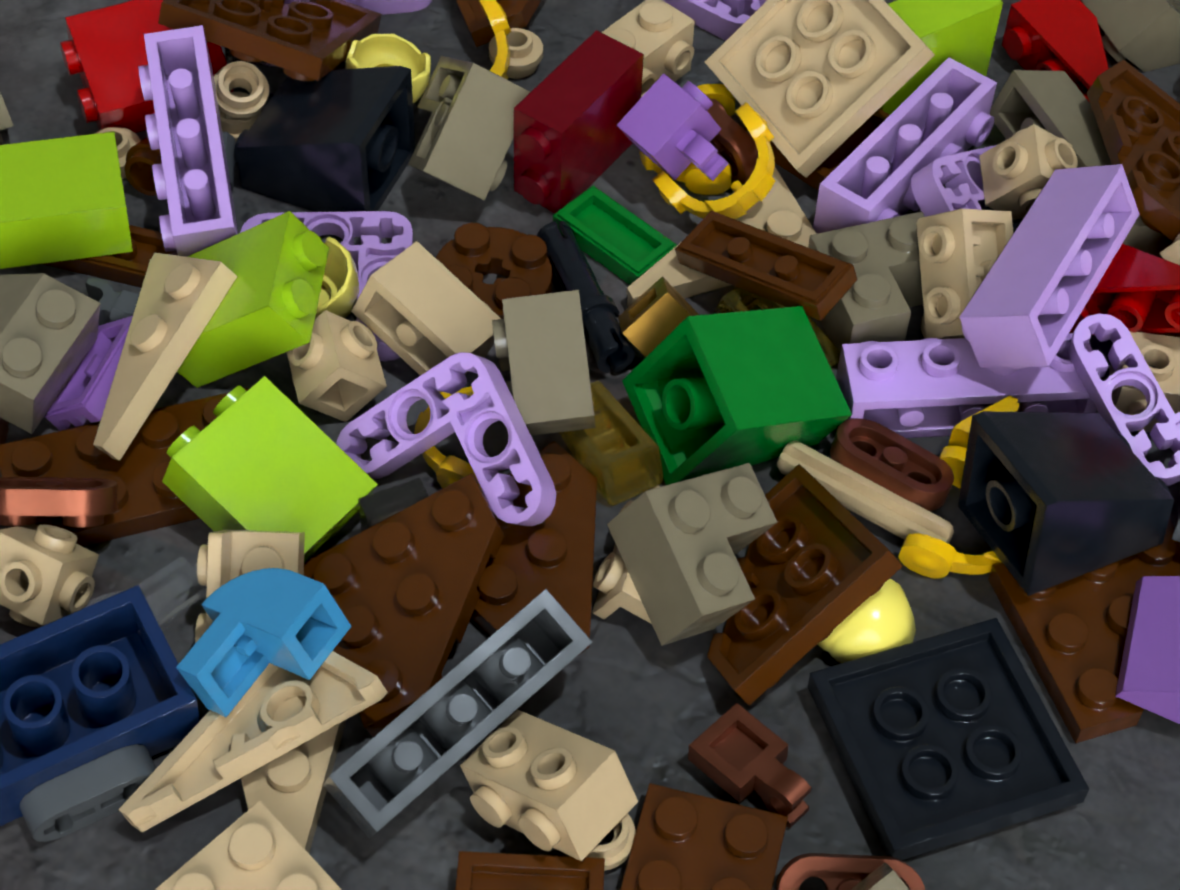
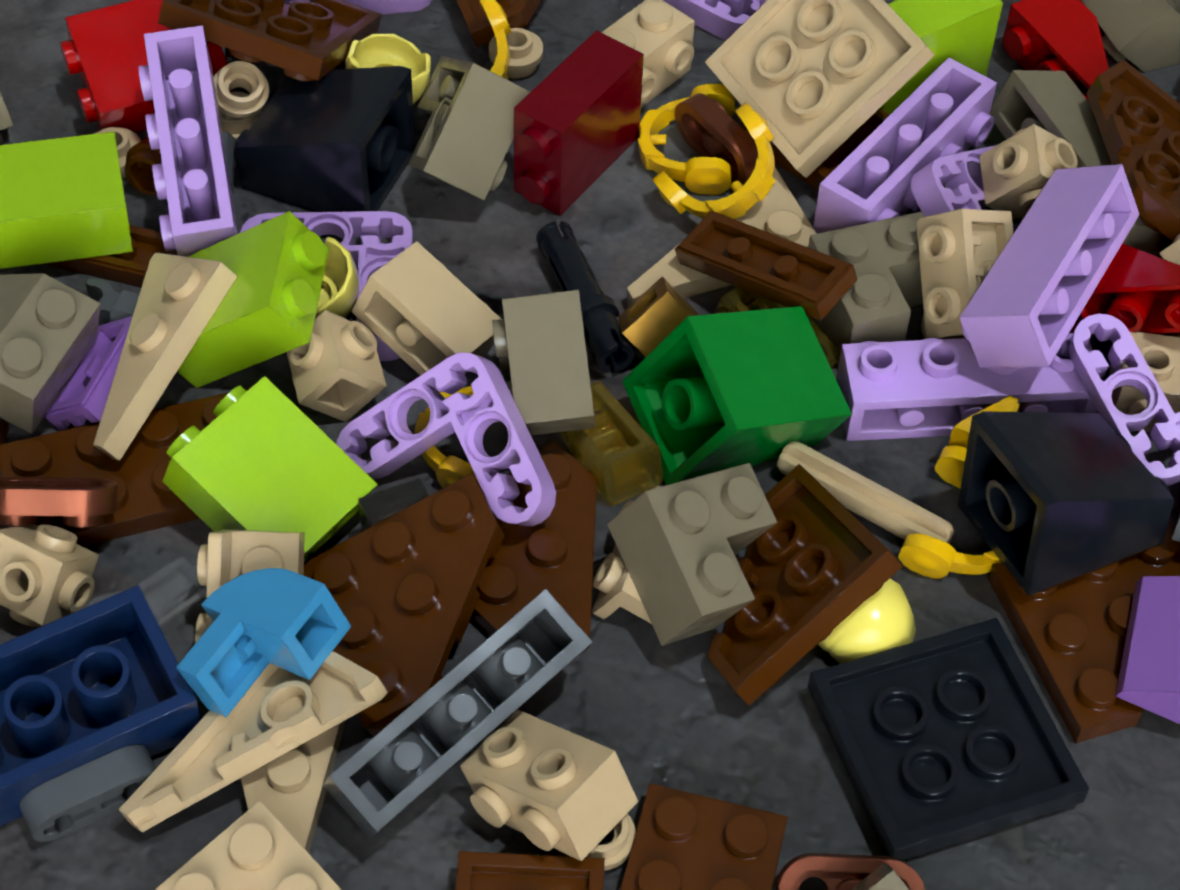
reddish brown plate [436,222,552,319] -> none
green tile [553,185,677,285] -> none
medium lavender brick [617,73,729,181] -> none
copper plate [688,703,812,828] -> none
copper plate [830,419,954,511] -> none

